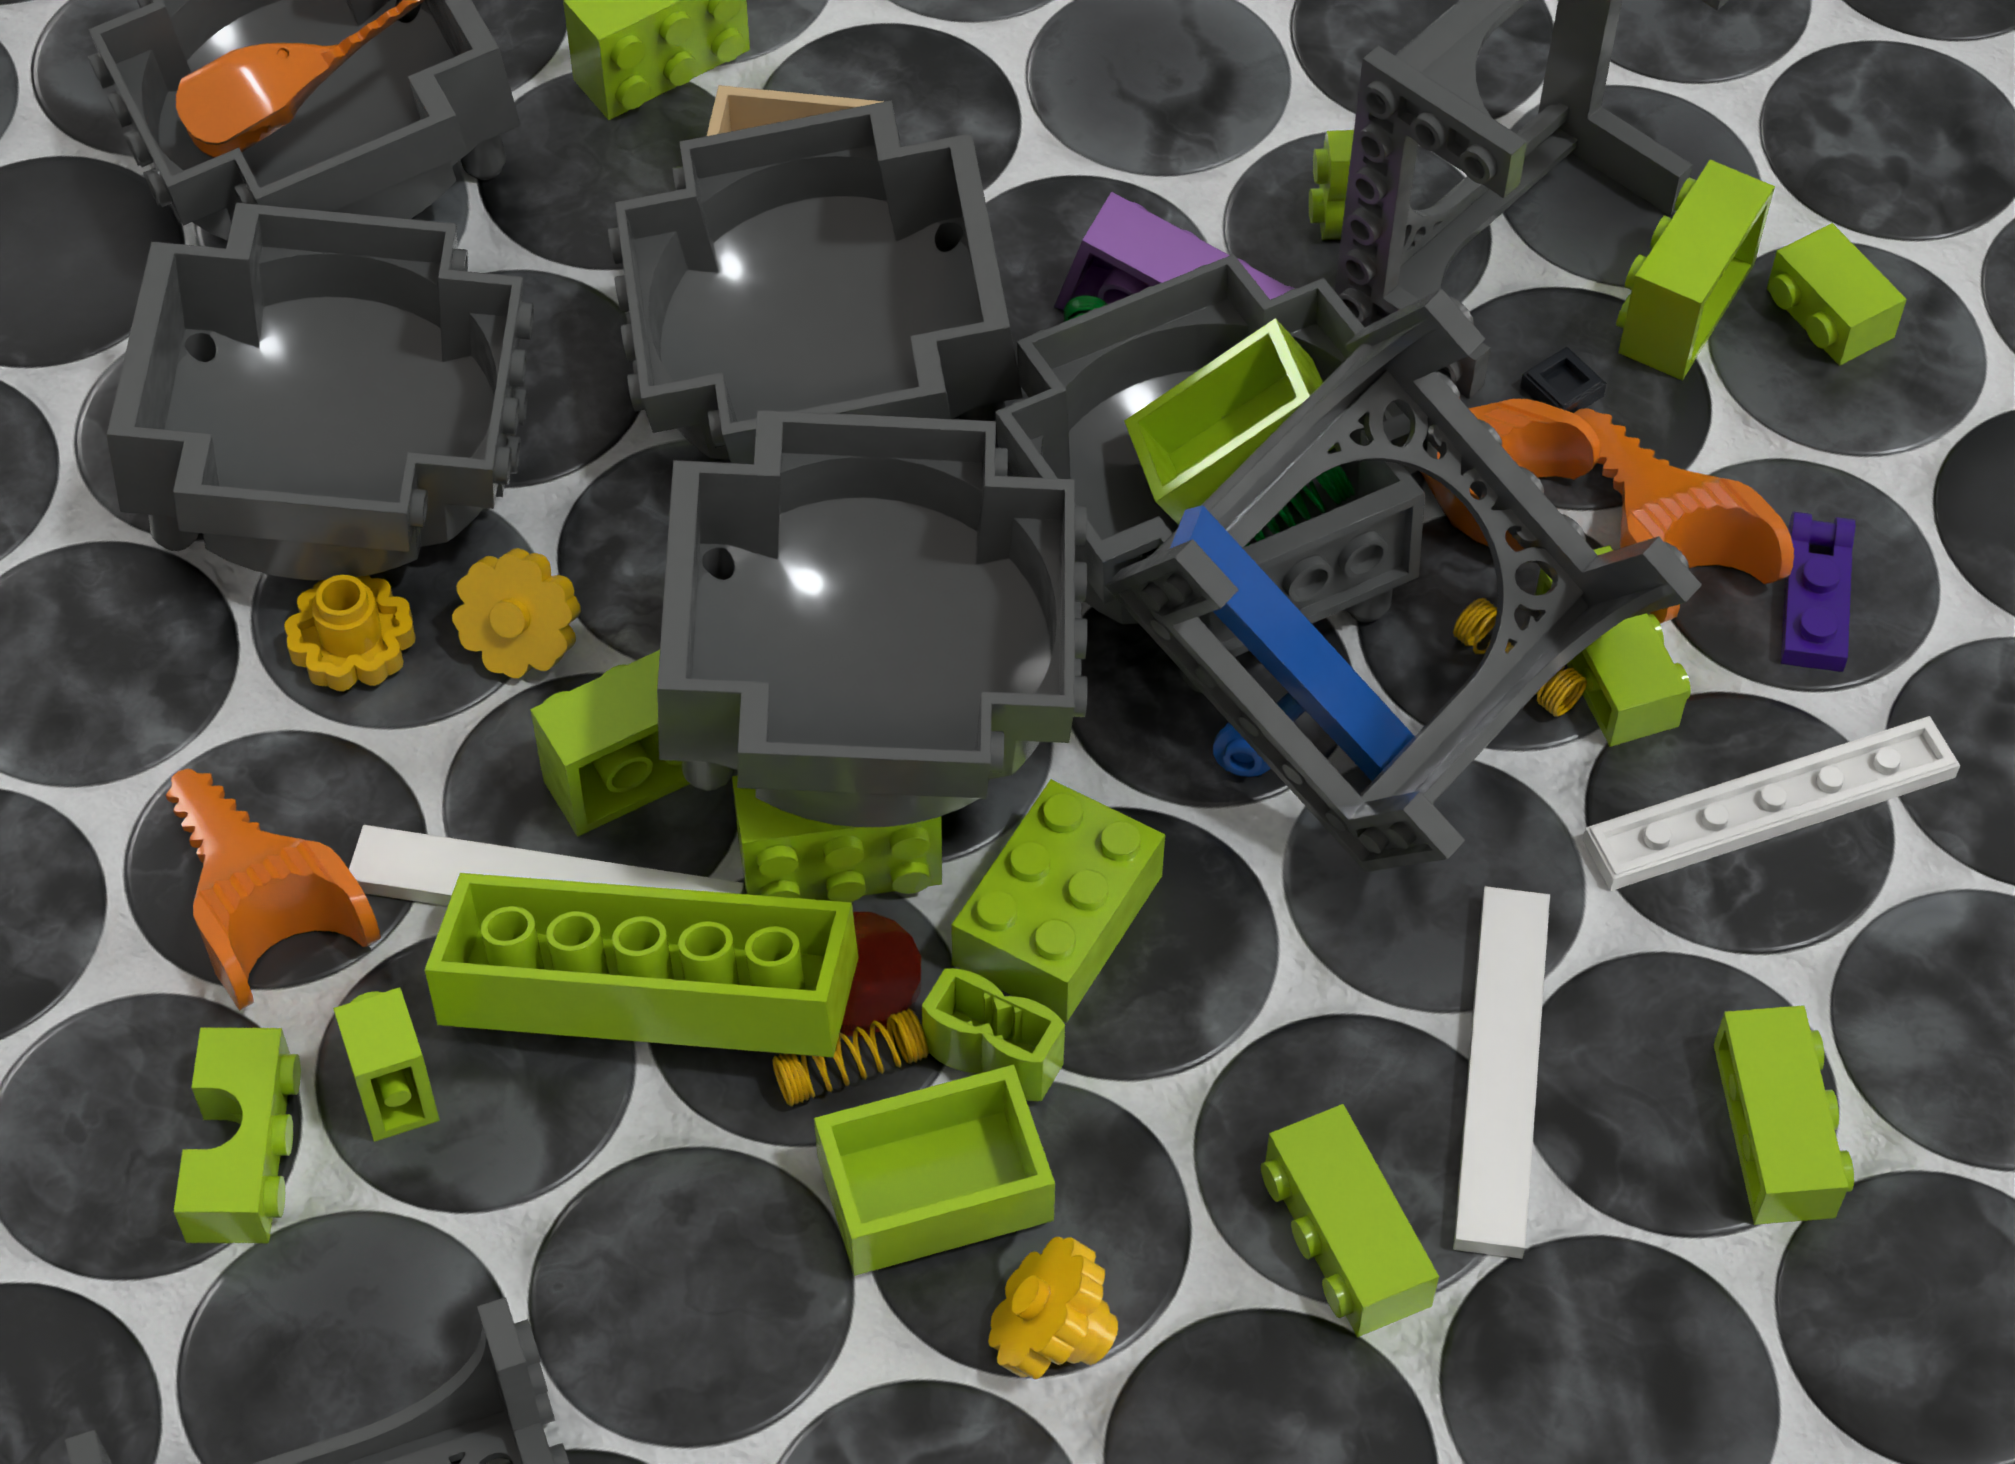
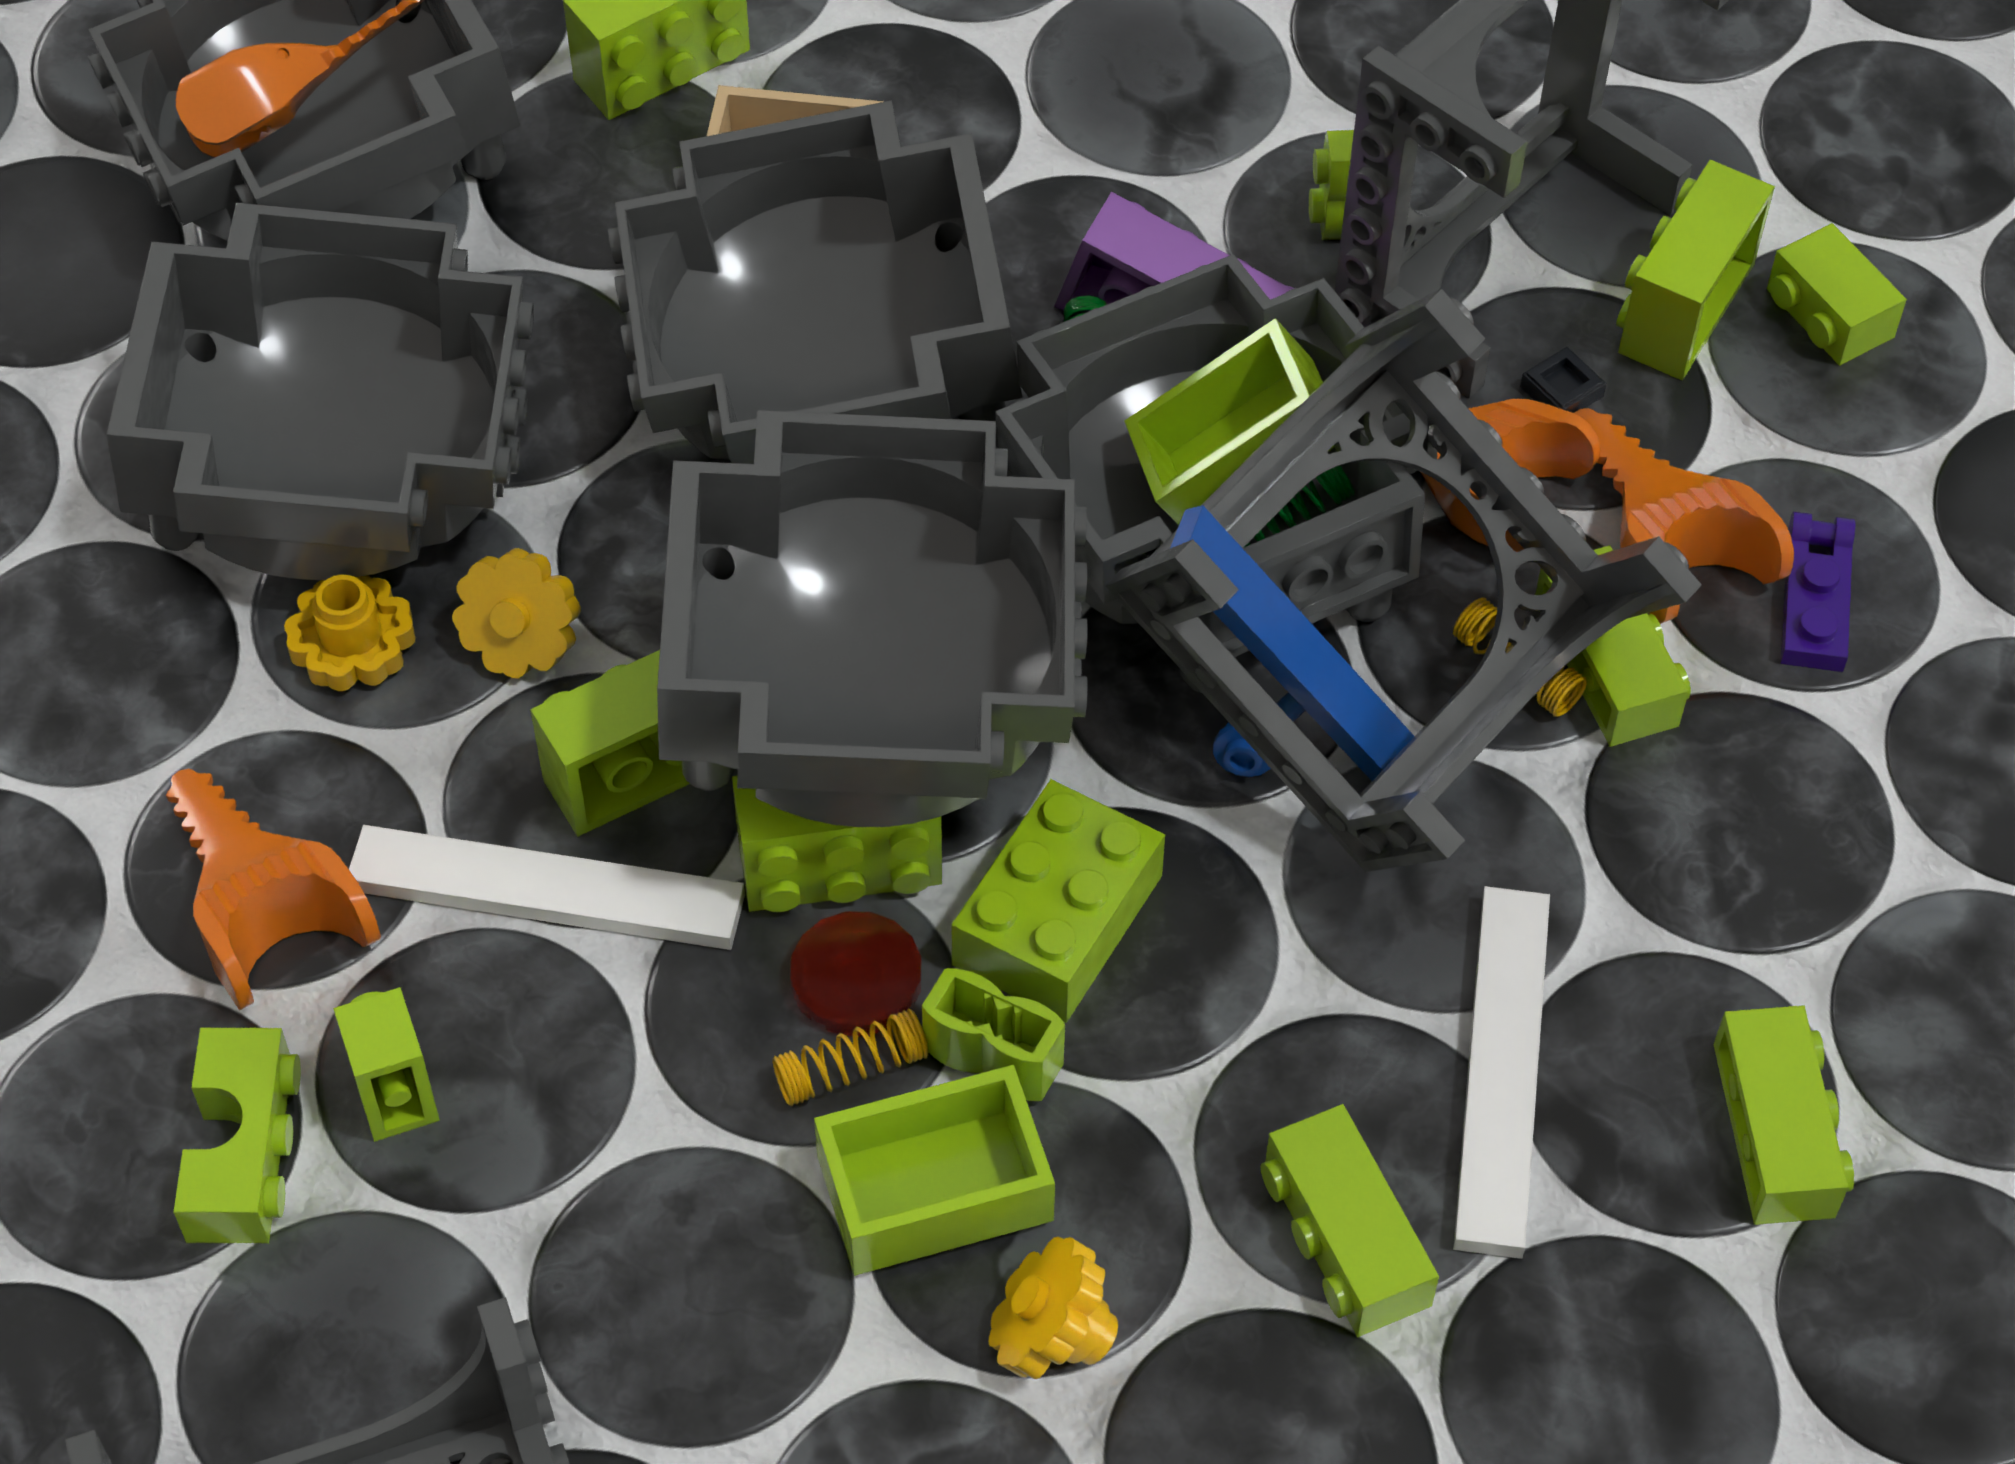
lime brick [425,873,858,1057] -> none
white tile [1582,716,1960,891] -> none

